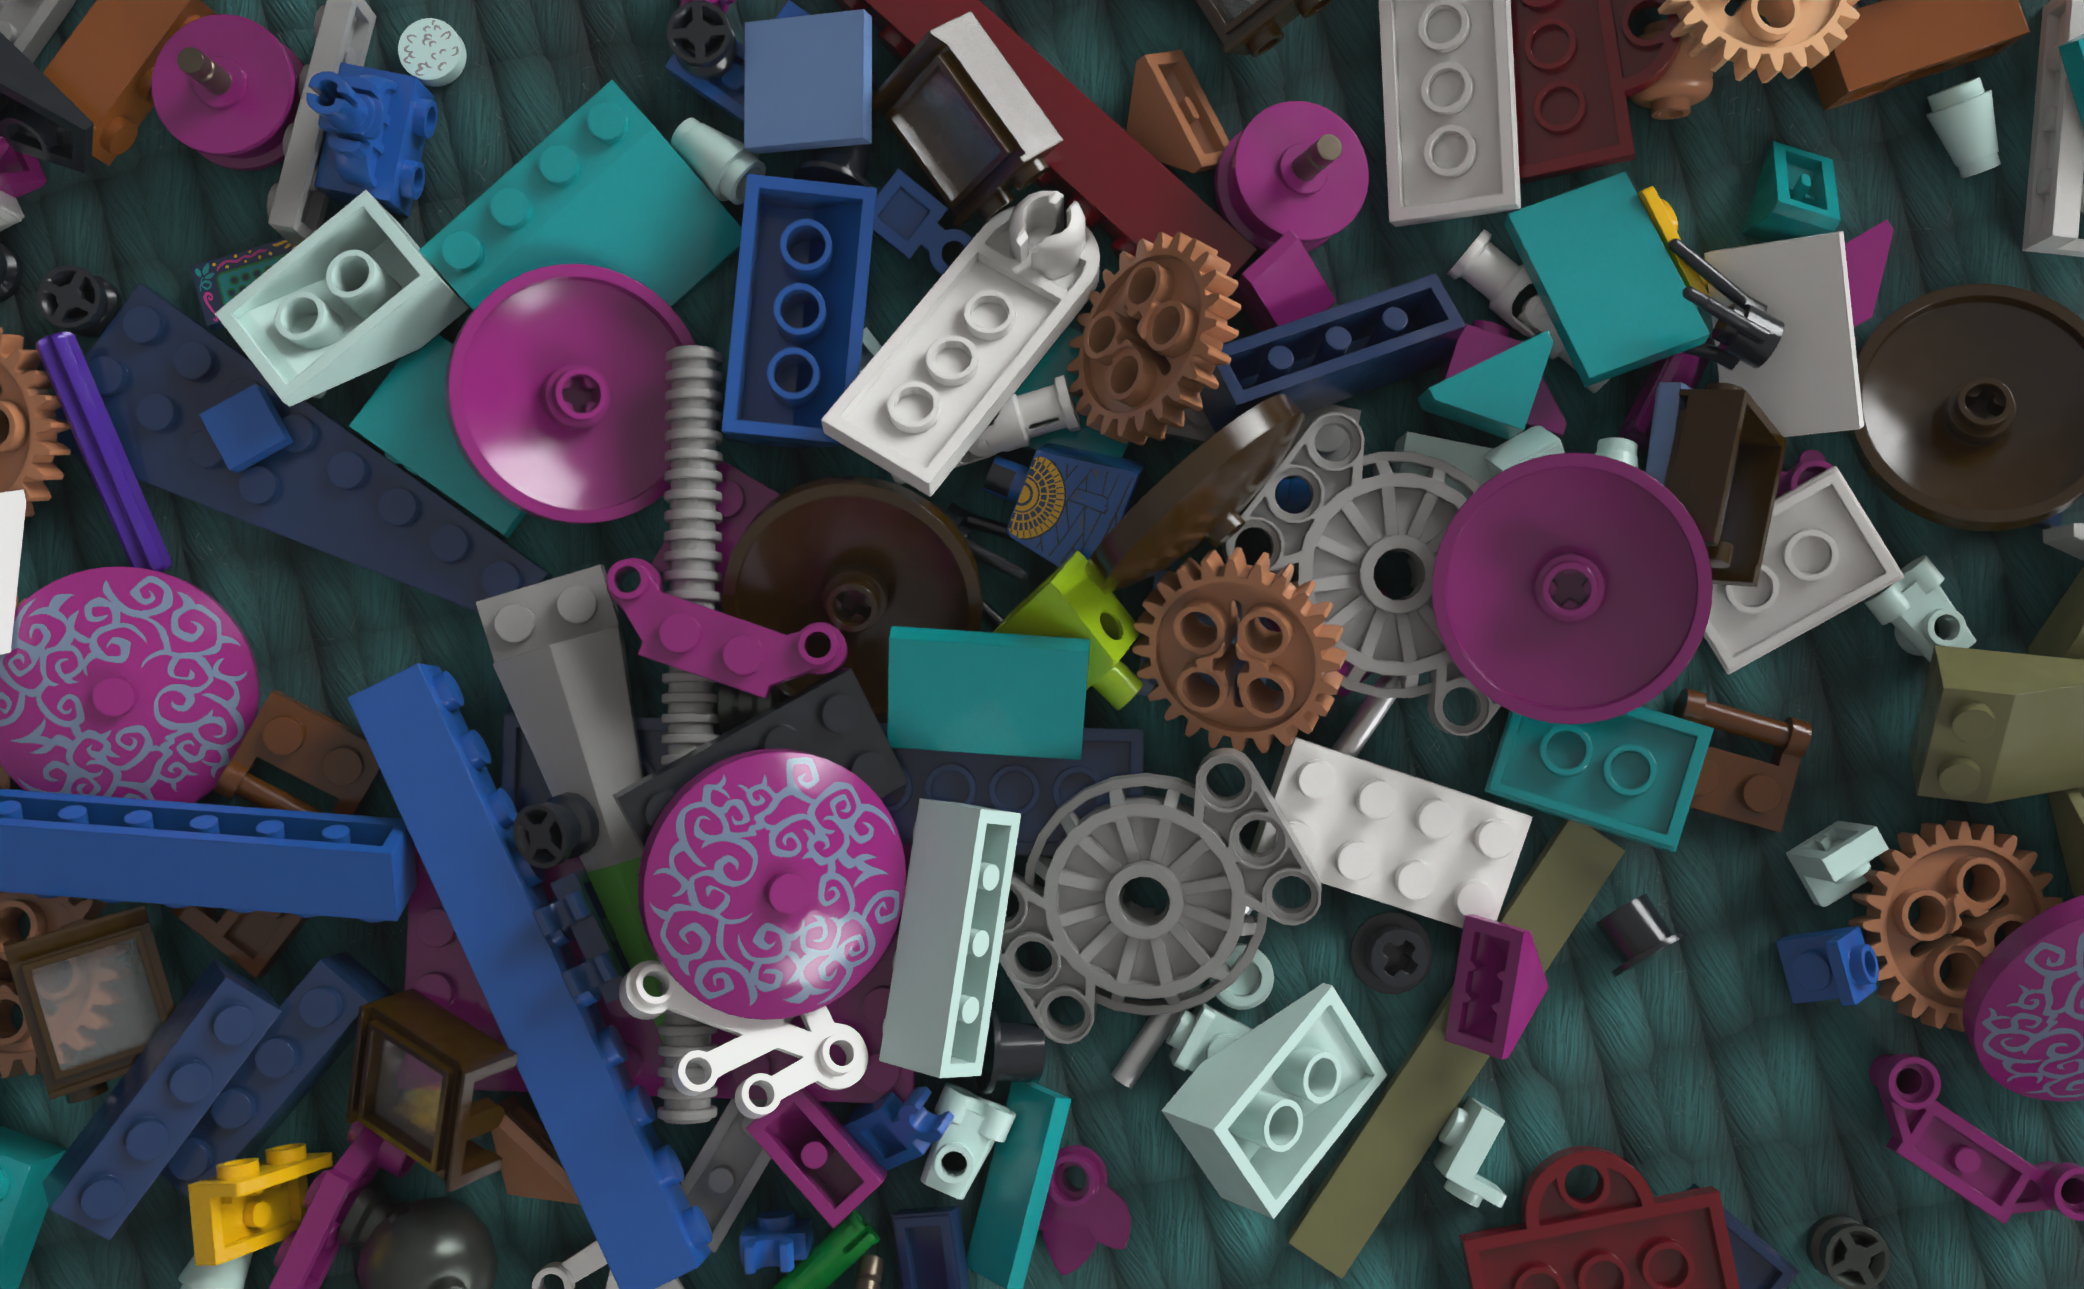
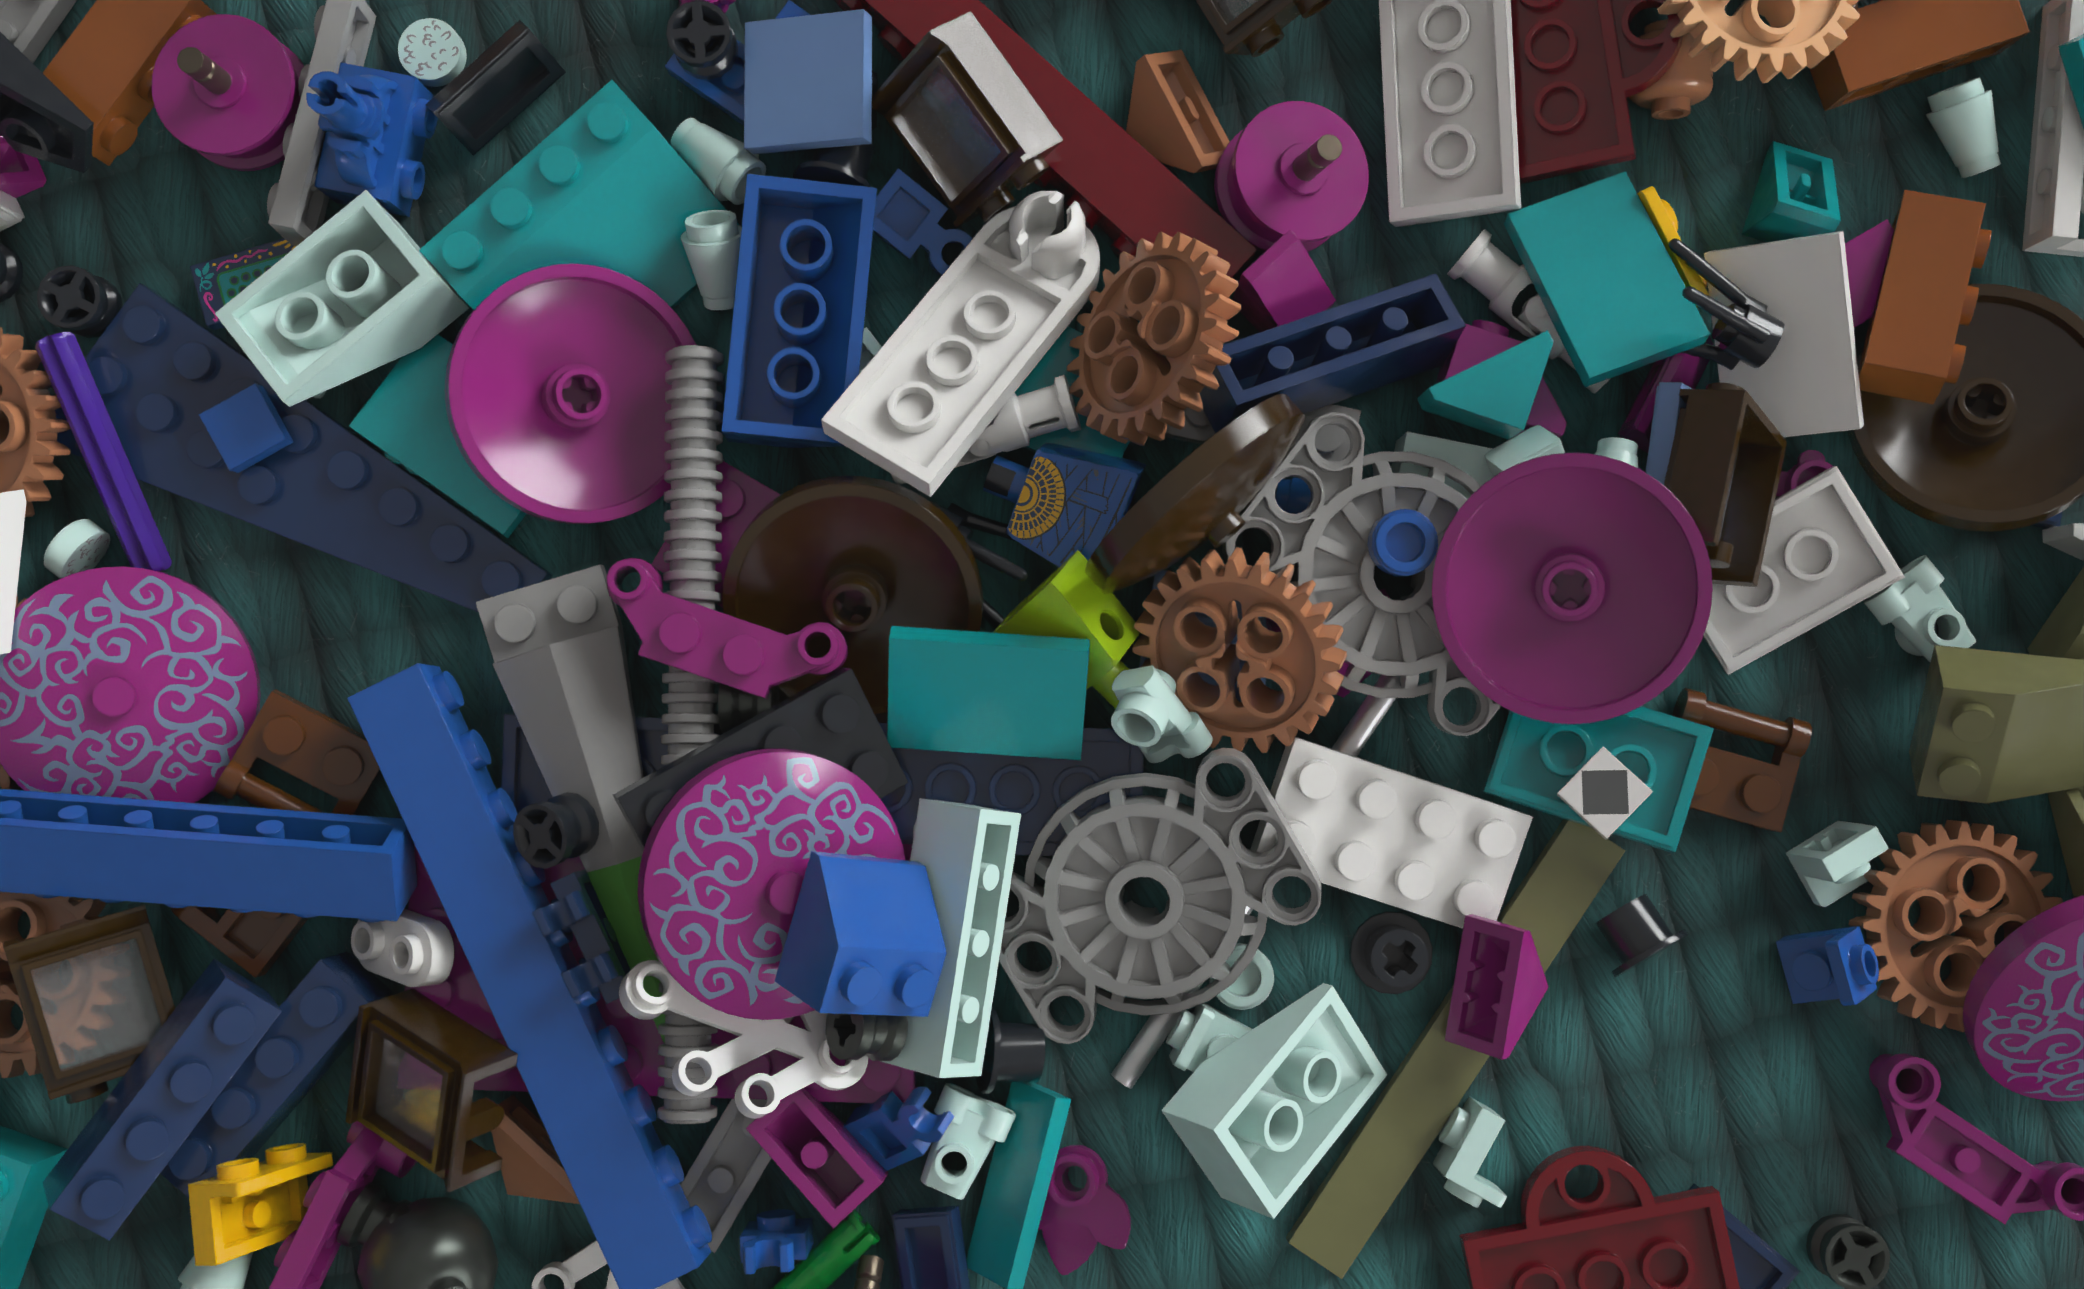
none -> light aqua tile [44,519,110,579]
none -> white plate [351,909,454,987]
none -> black tile [426,20,566,156]
none -> light aqua cone [681,210,742,310]
none -> blue slope [775,851,947,1017]
none -> pearl dark grey wheel [825,1013,908,1061]
none -> light aqua plate [1111,665,1213,763]
none -> blue tile [1368,509,1438,576]
none -> tile [1557,746,1653,840]
none -> dark orange brick [1858,190,1992,404]

